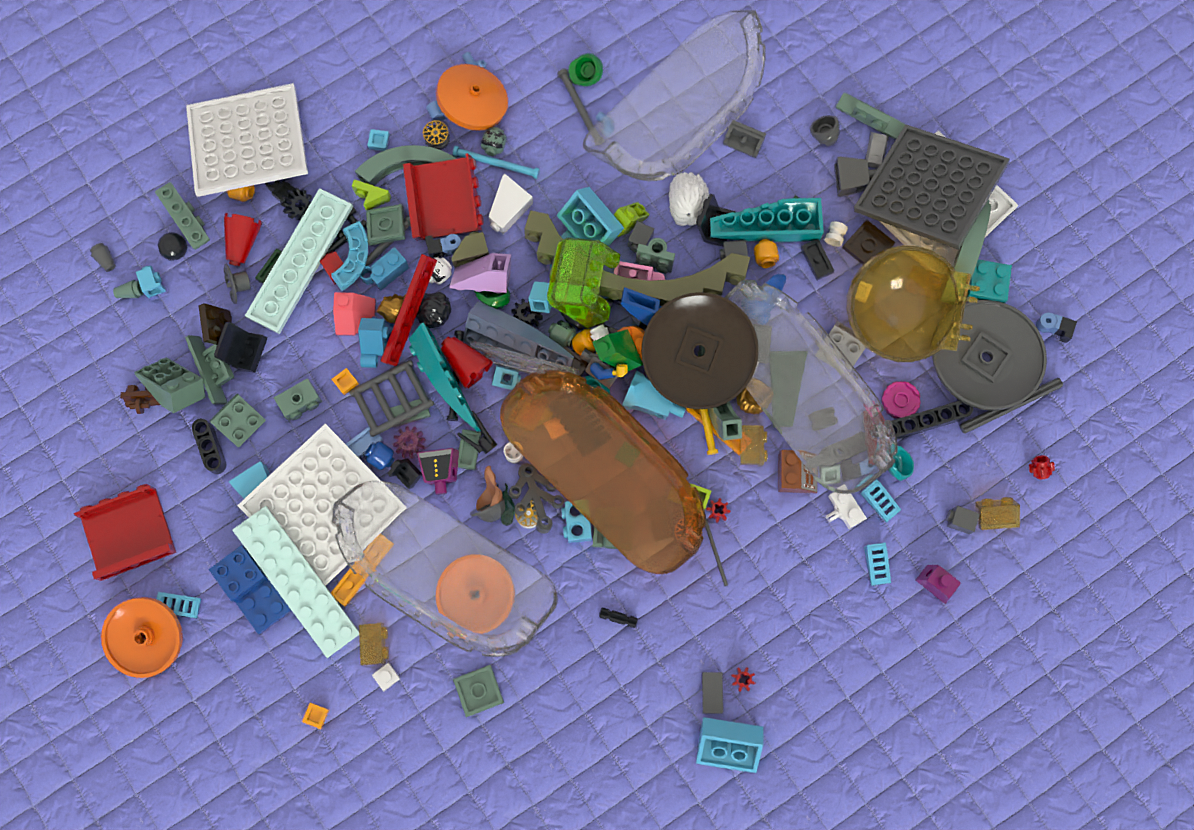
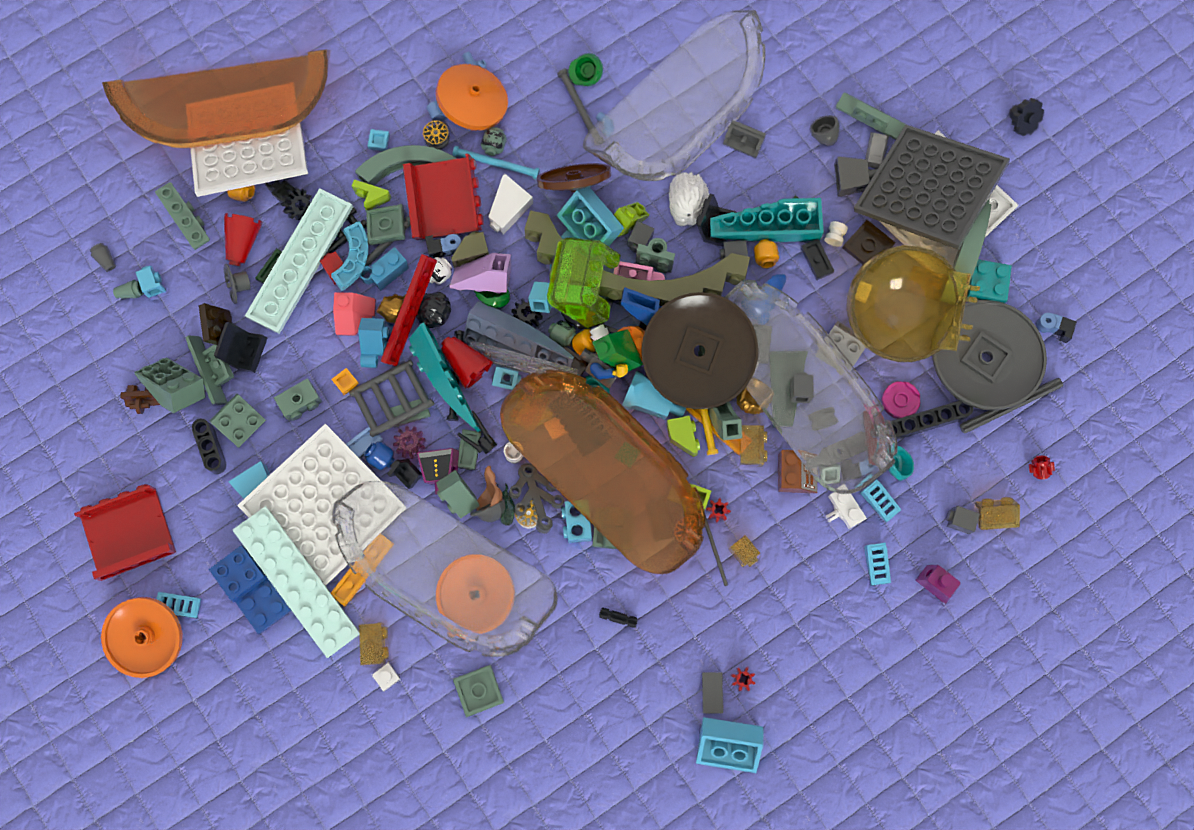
black hair [157,232,187,261] -> none
light orange plate [302,703,329,729] -> none
none -> clear orange windscreen [102,49,331,148]
none -> sand green brick [436,470,480,519]
none -> reddish brown dish [536,163,612,192]
none -> lime slope [666,415,700,457]
none -> clear yellow brick [728,535,760,567]
none -> dark grey brick [790,372,814,403]
none -> black plant [1009,98,1044,136]

